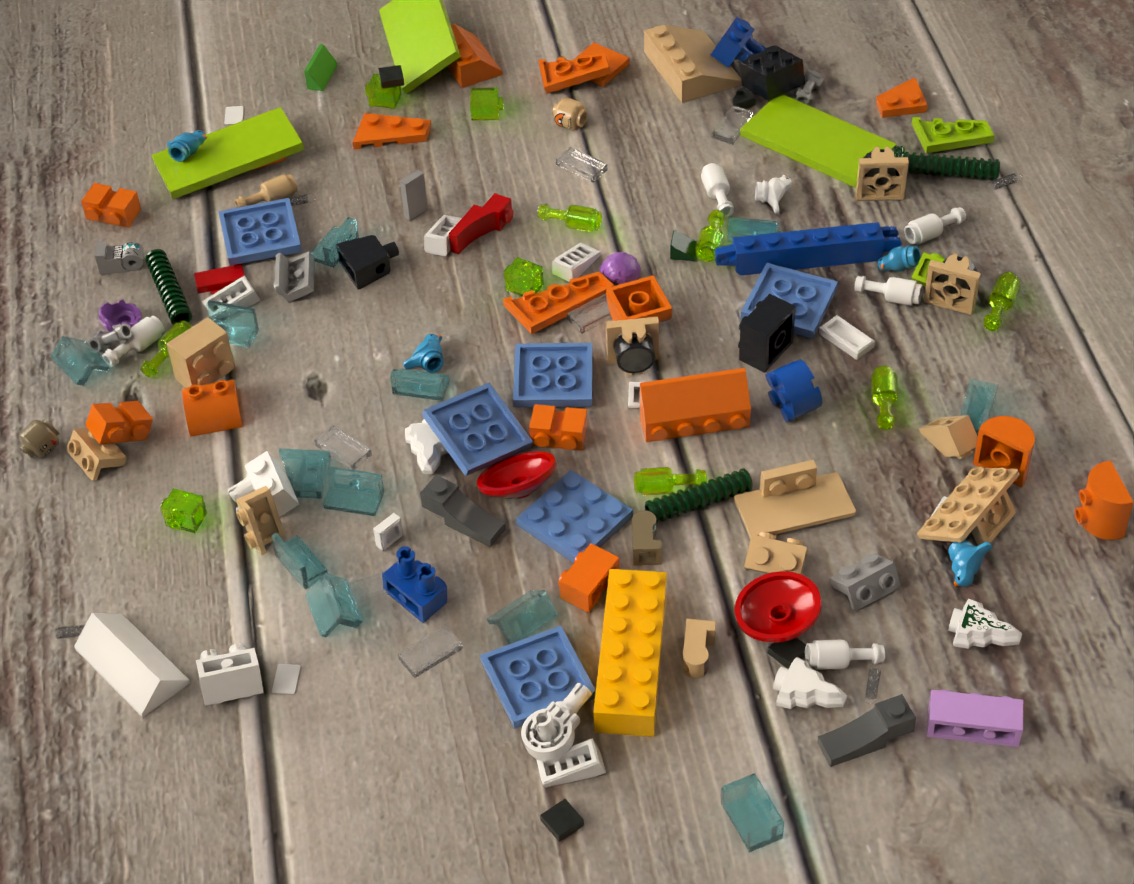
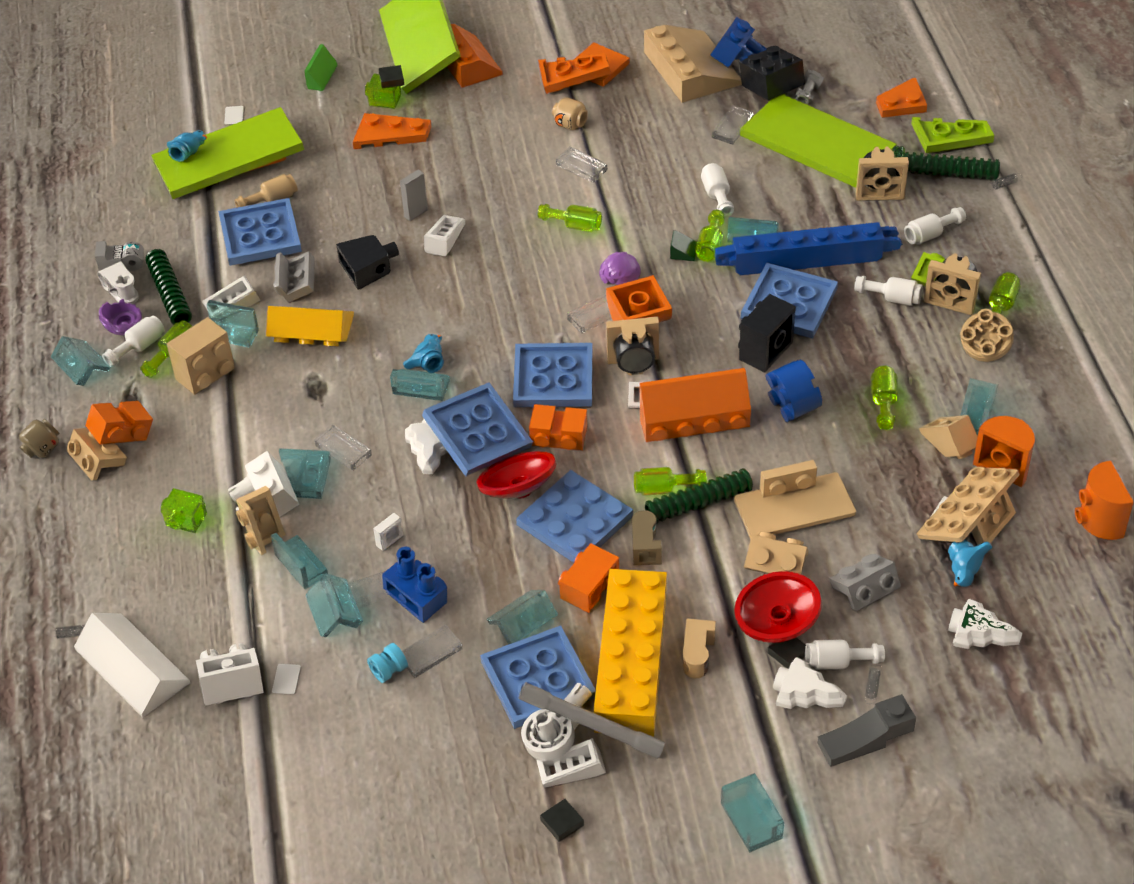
orange brick [81,183,141,228] -> none
light grey bar [88,323,132,353] -> none
orange brick [182,379,243,437] -> none
red piece [194,264,245,295] -> none
clear piece [283,193,315,206] -> none
clear light blue panel [311,217,359,268] -> none
clear light blue panel [323,466,384,516] -> none
dark grey slope [420,475,506,547] -> none
red slope [449,193,514,254] -> none
clear neon green brick [470,87,504,120] -> none
clear neon green brick [503,257,544,297] -> none
orange wing [503,271,614,335] -> none
white slope [552,242,601,282] -> none
pearl dark grey tile [733,87,756,112] -> none
white animal [755,175,792,214] -> none
white tile [819,315,875,360] -> none
dark azure animal [878,245,921,272] -> none
lavender brick [927,690,1023,747] -> none
none -> white piece [97,261,139,304]
none -> yellow slope [266,306,354,346]
none -> medium azure wheel [367,643,408,683]
none -> light grey piece [518,682,665,759]
none -> tan tile [960,309,1014,362]

